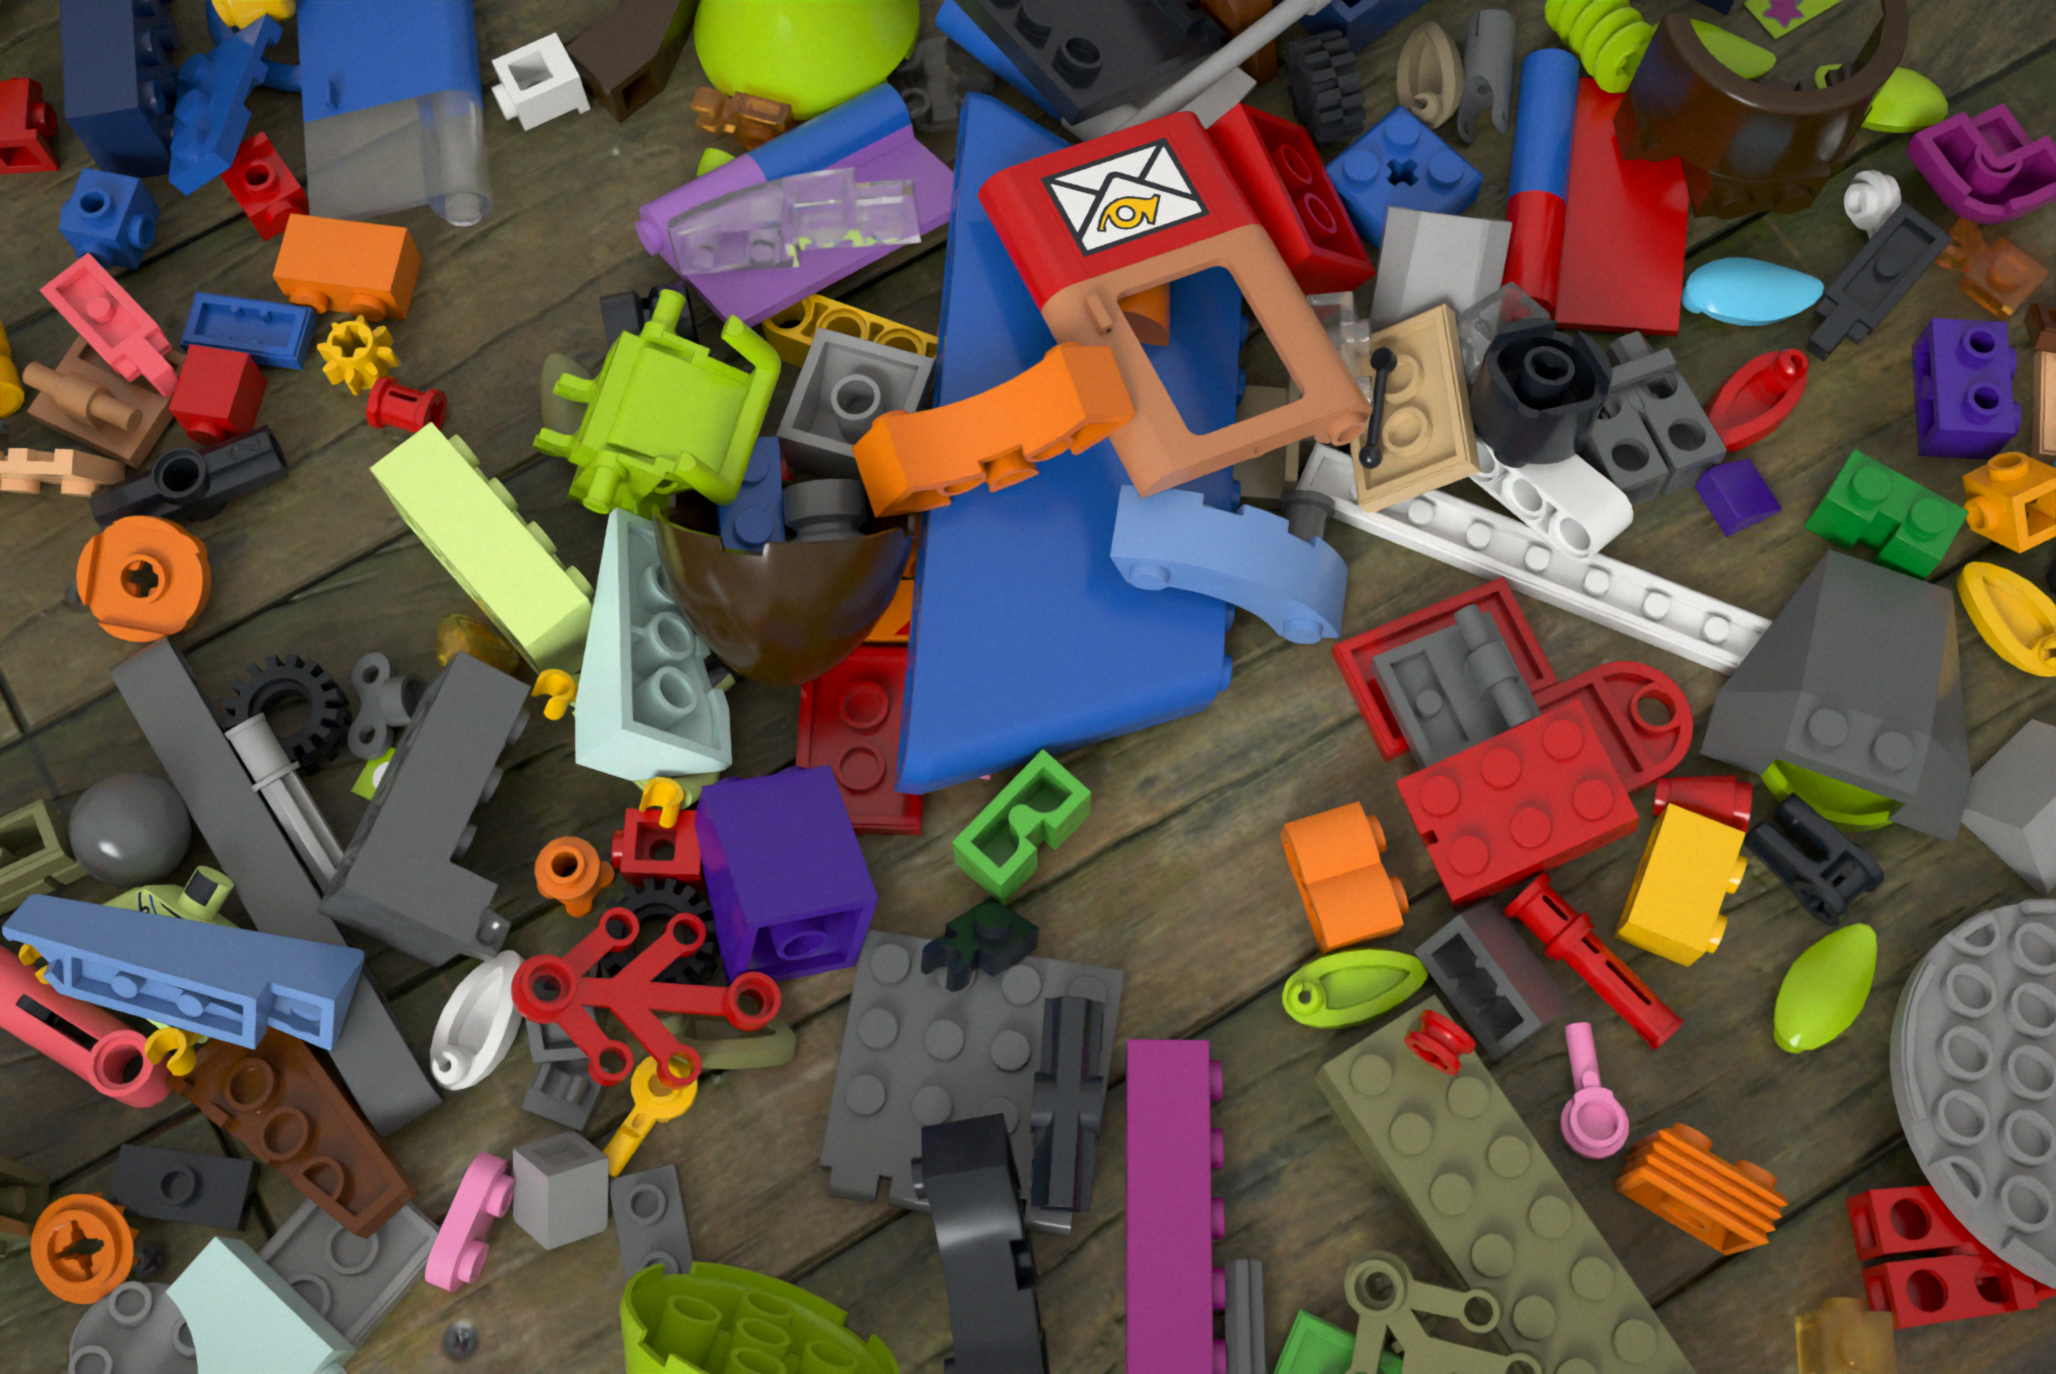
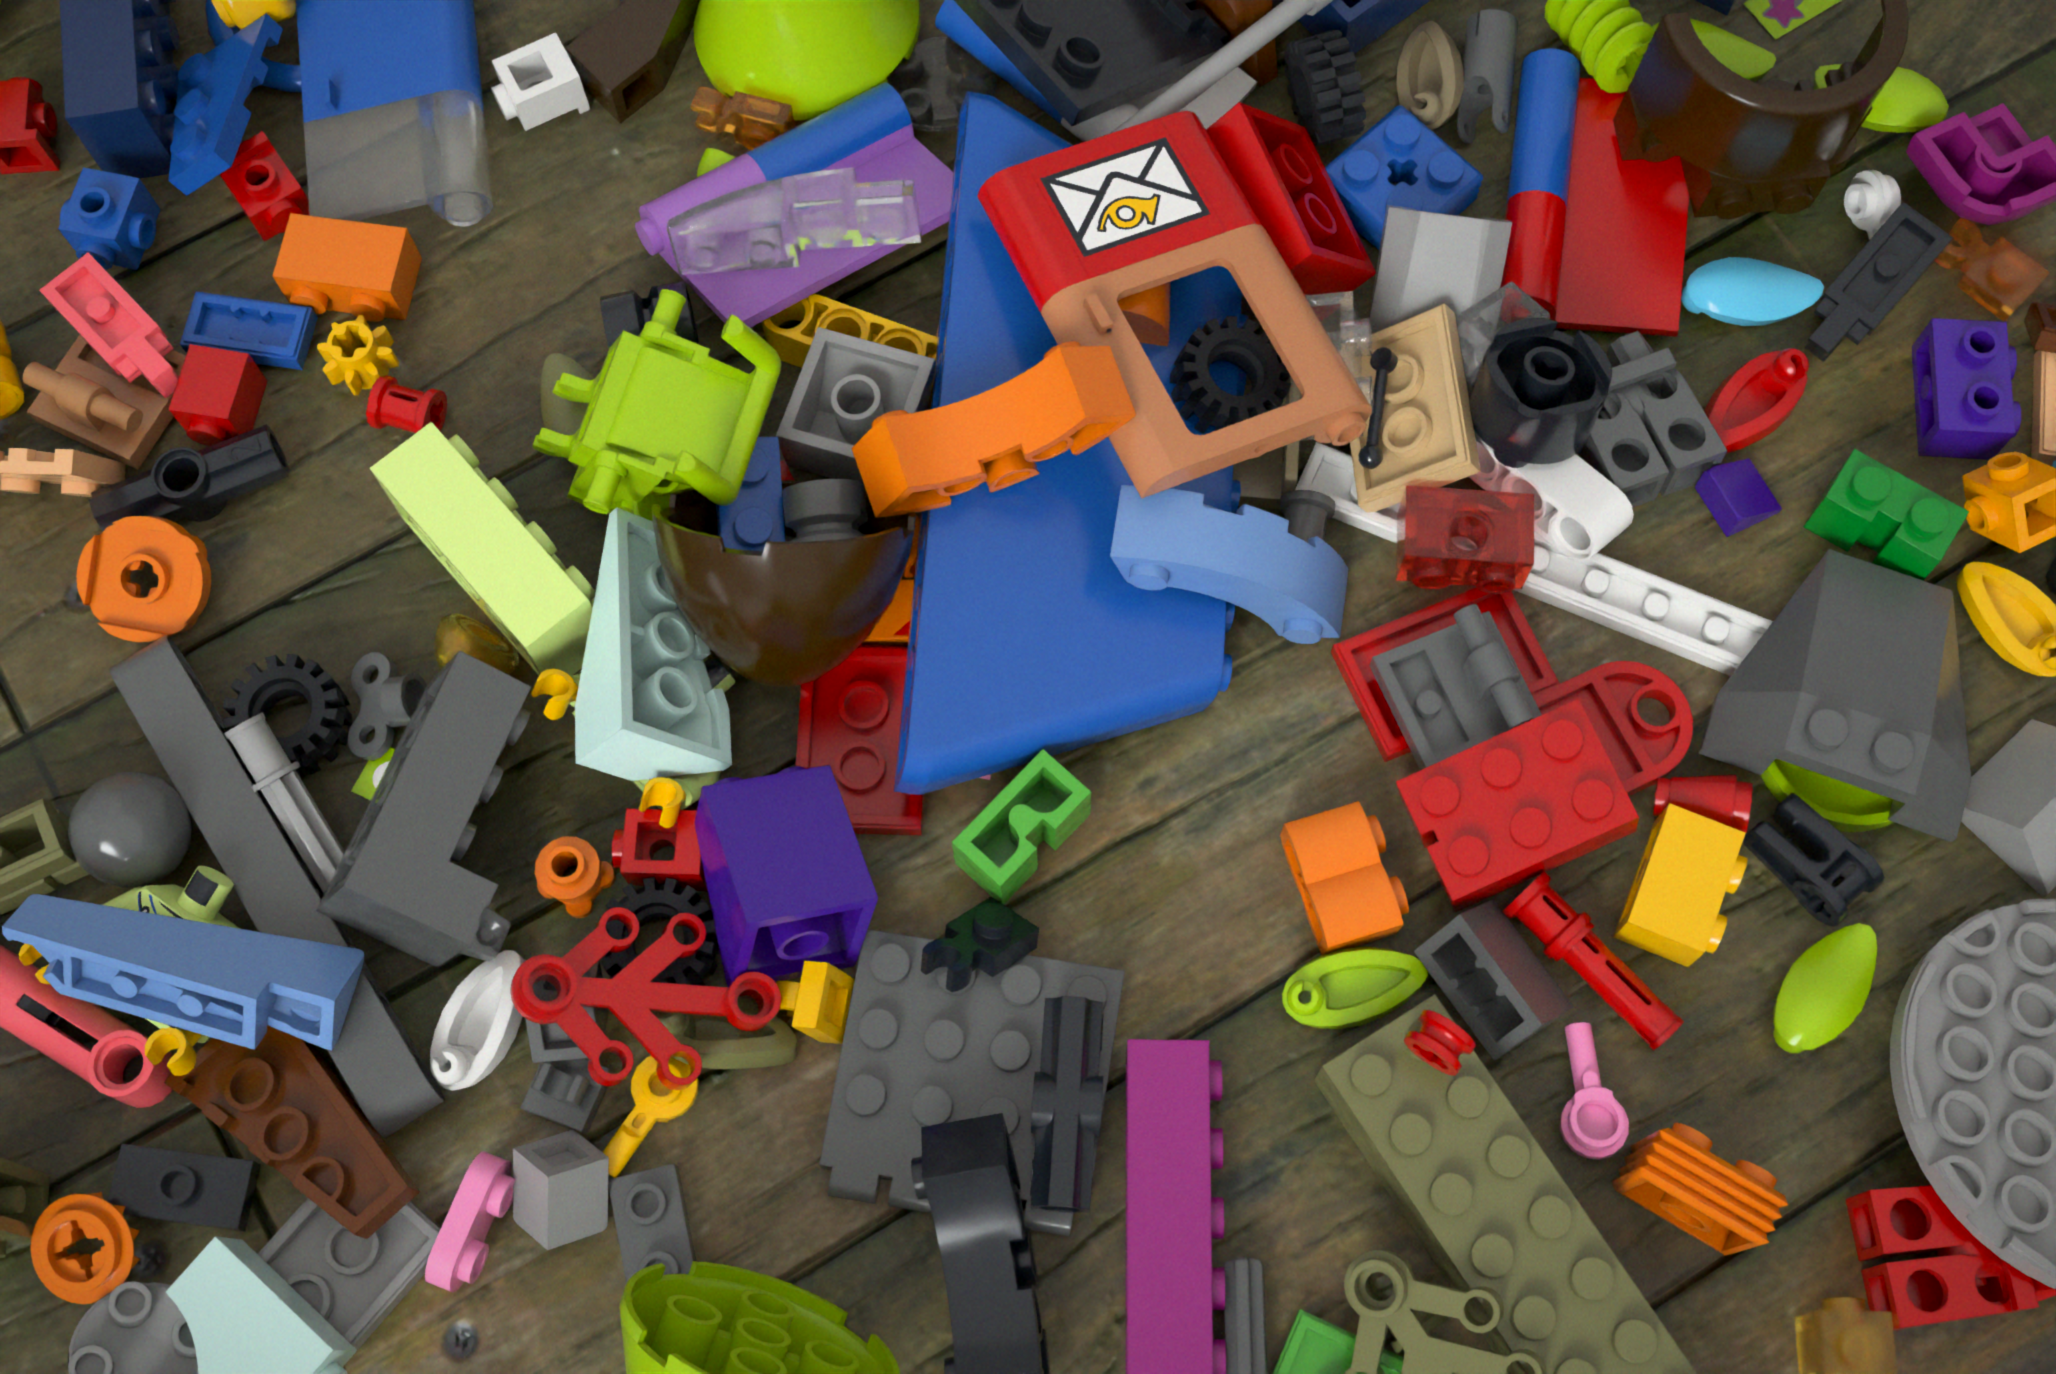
none -> yellow tile [776,961,855,1044]
none -> black tyre [1170,316,1291,434]
none -> clear red brick [1396,485,1534,594]

